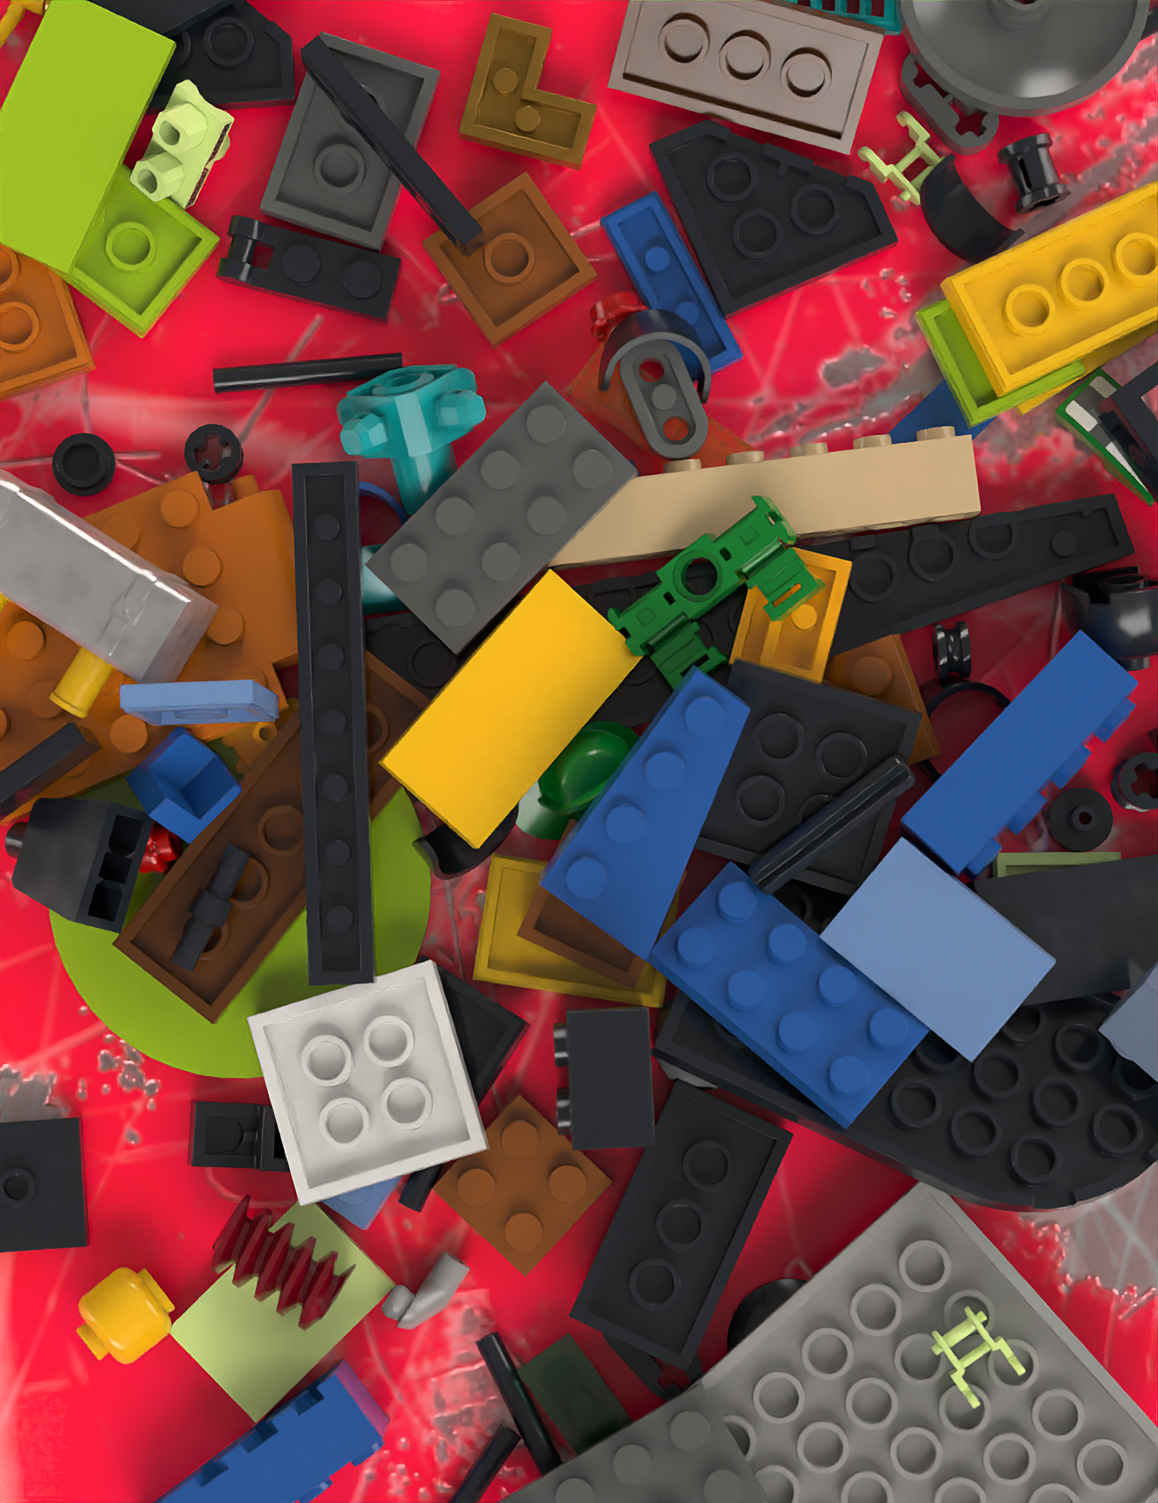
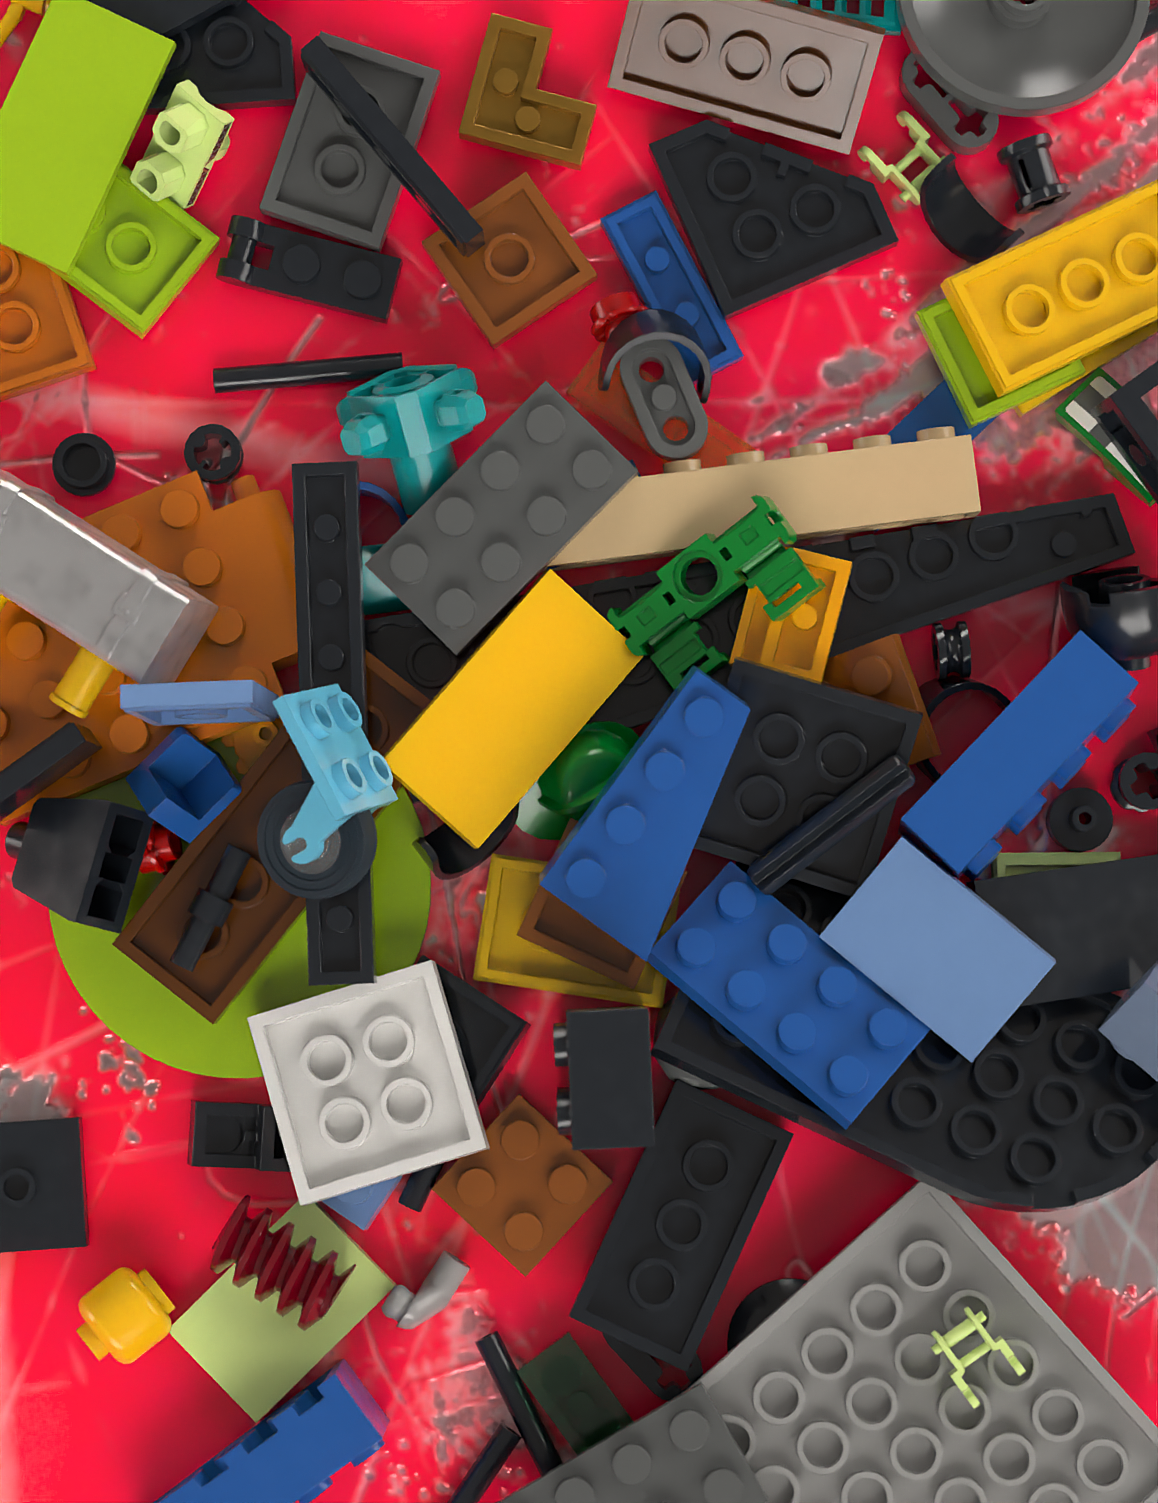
none -> plate [257,683,398,899]

